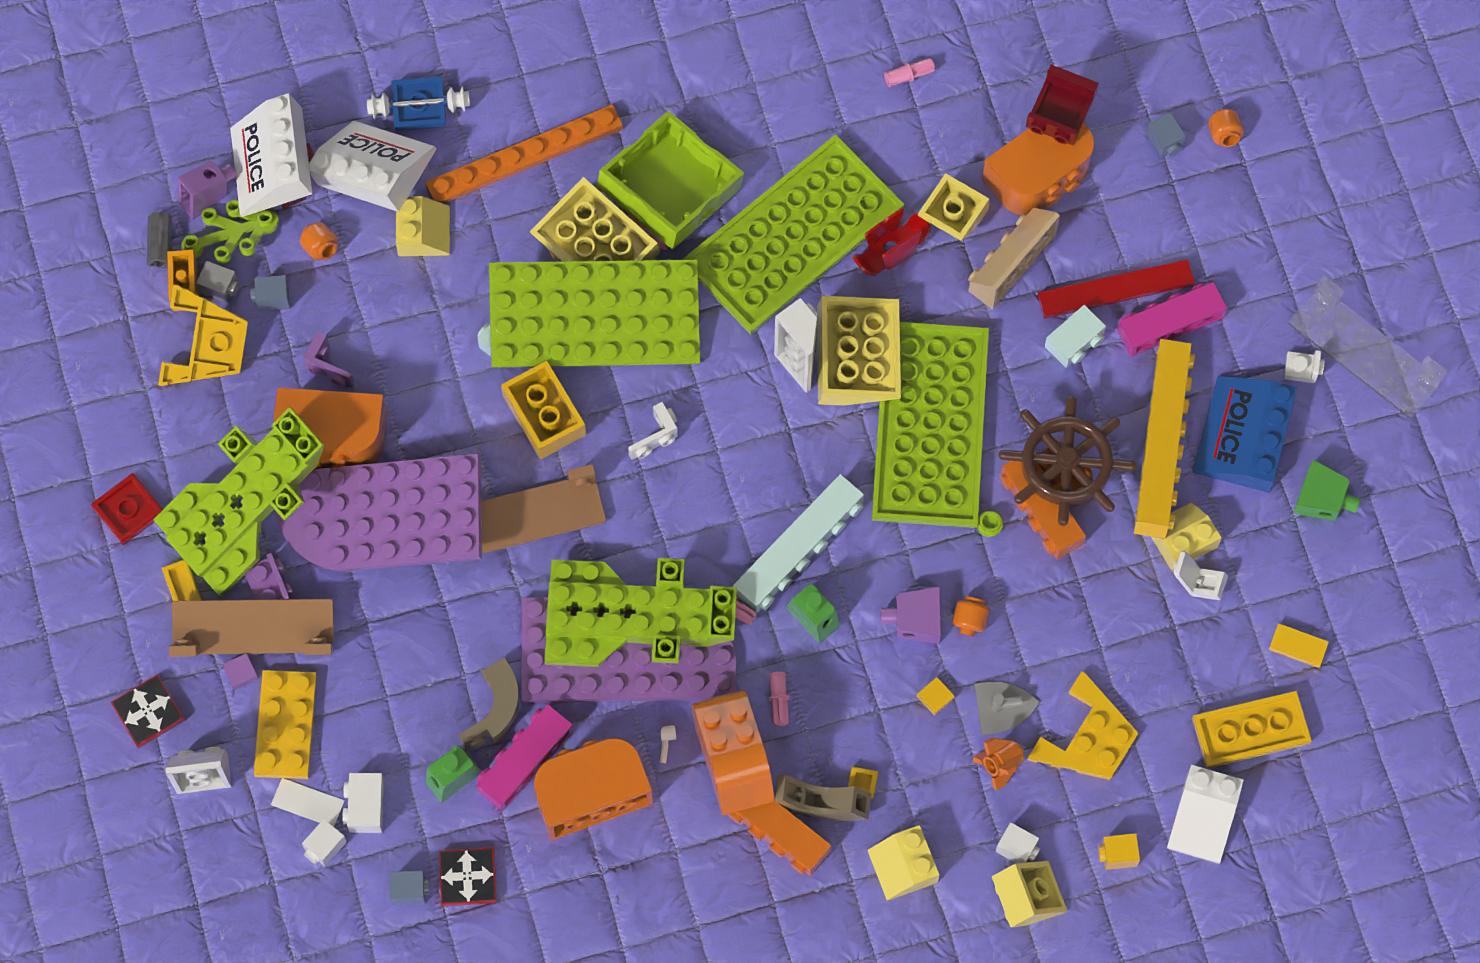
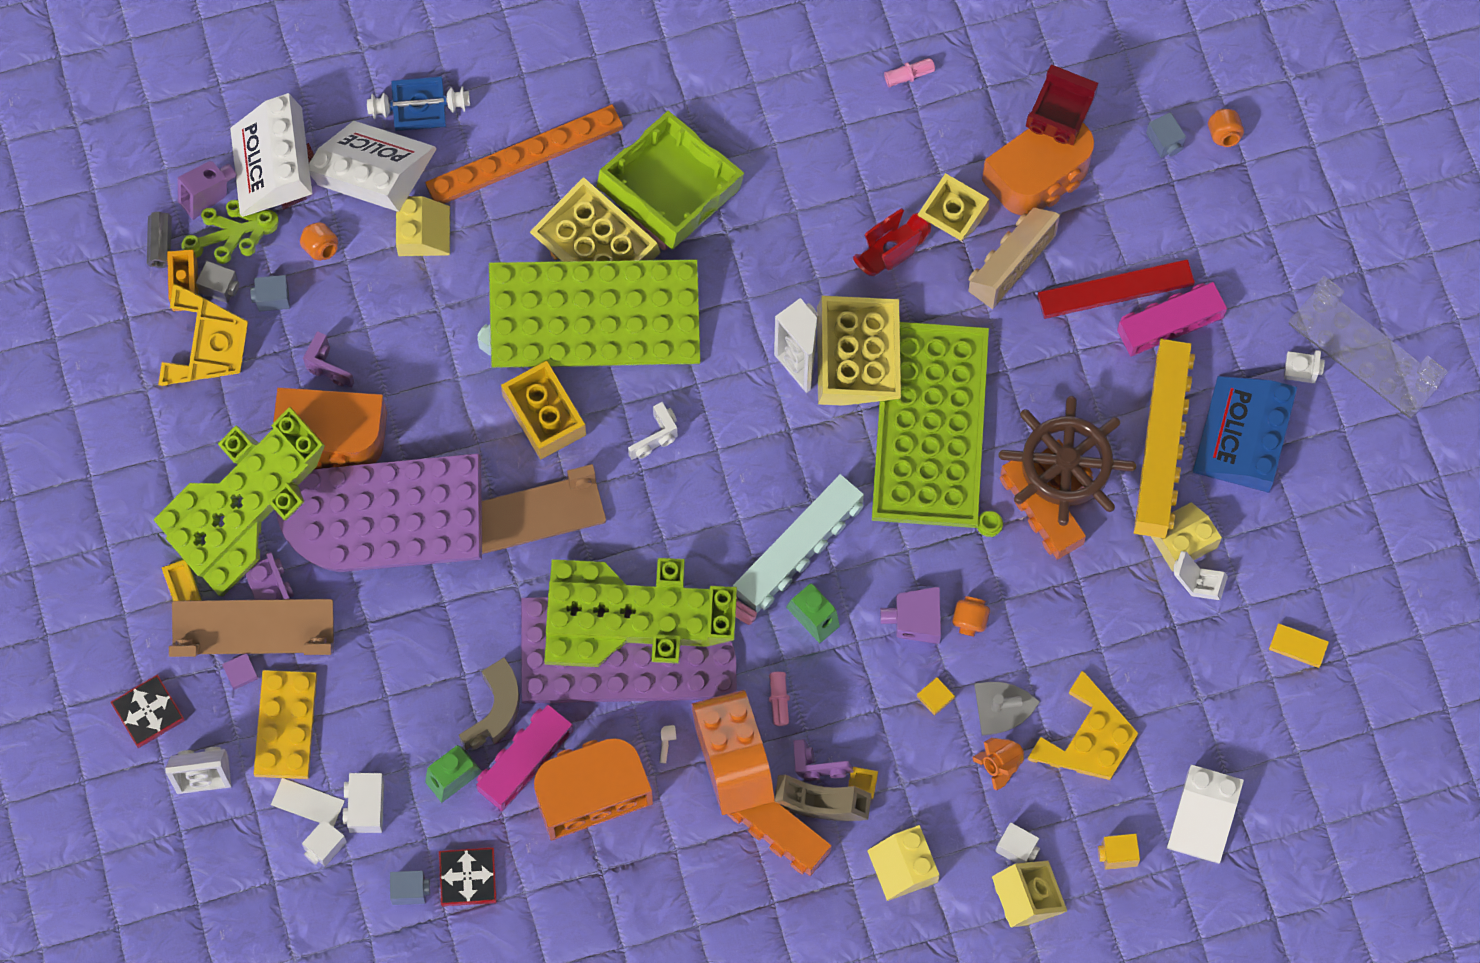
red tile [90,473,163,546] -> none
lime plate [682,134,904,335] -> none
light aqua brick [1045,305,1106,368] -> none
yellow plate [1192,691,1312,769] -> none
bright green torso [1293,460,1361,521] -> none
none -> medium lavender bracket [793,739,853,781]

